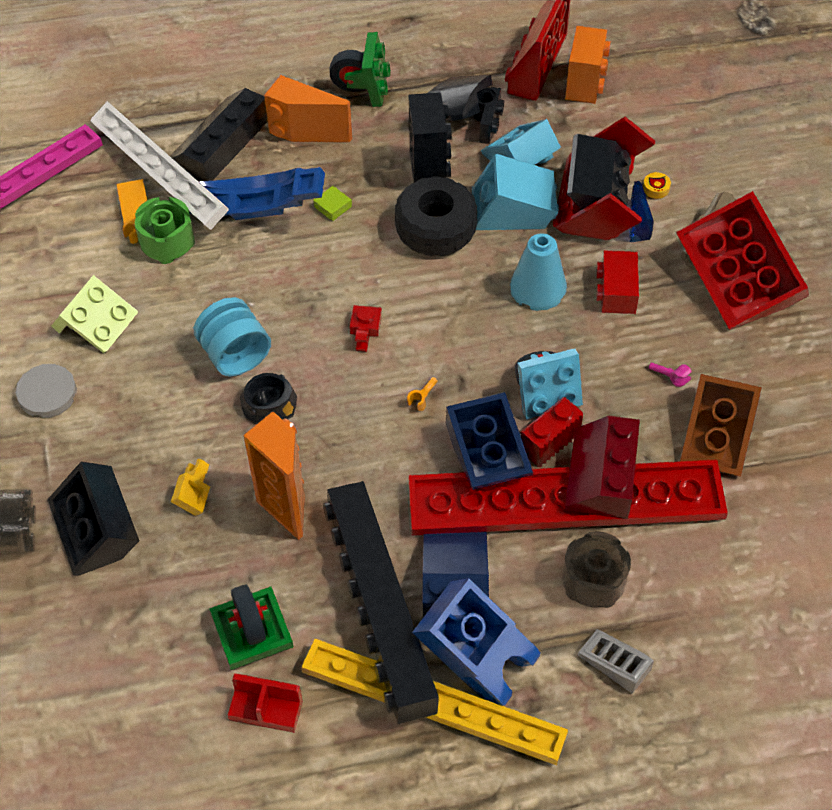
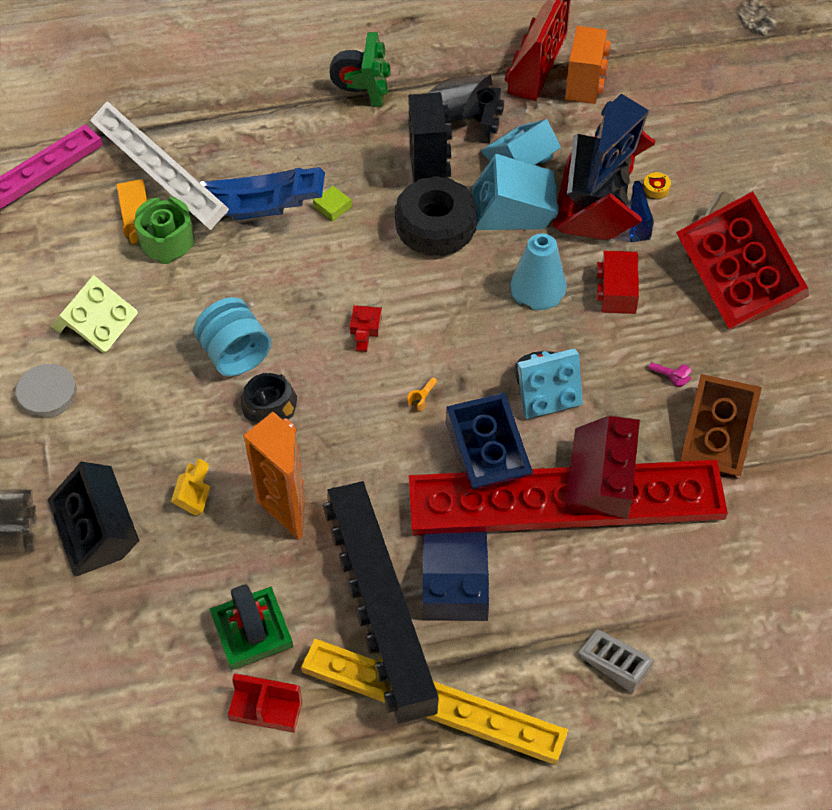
black slope [170,88,268,182] -> none
orange slope [264,75,352,142] -> none
blue brick [412,578,540,707] -> none
red brick [520,397,583,467] -> none
clear smoke brick [562,531,631,608] -> none
none -> dark blue slope [586,94,649,194]

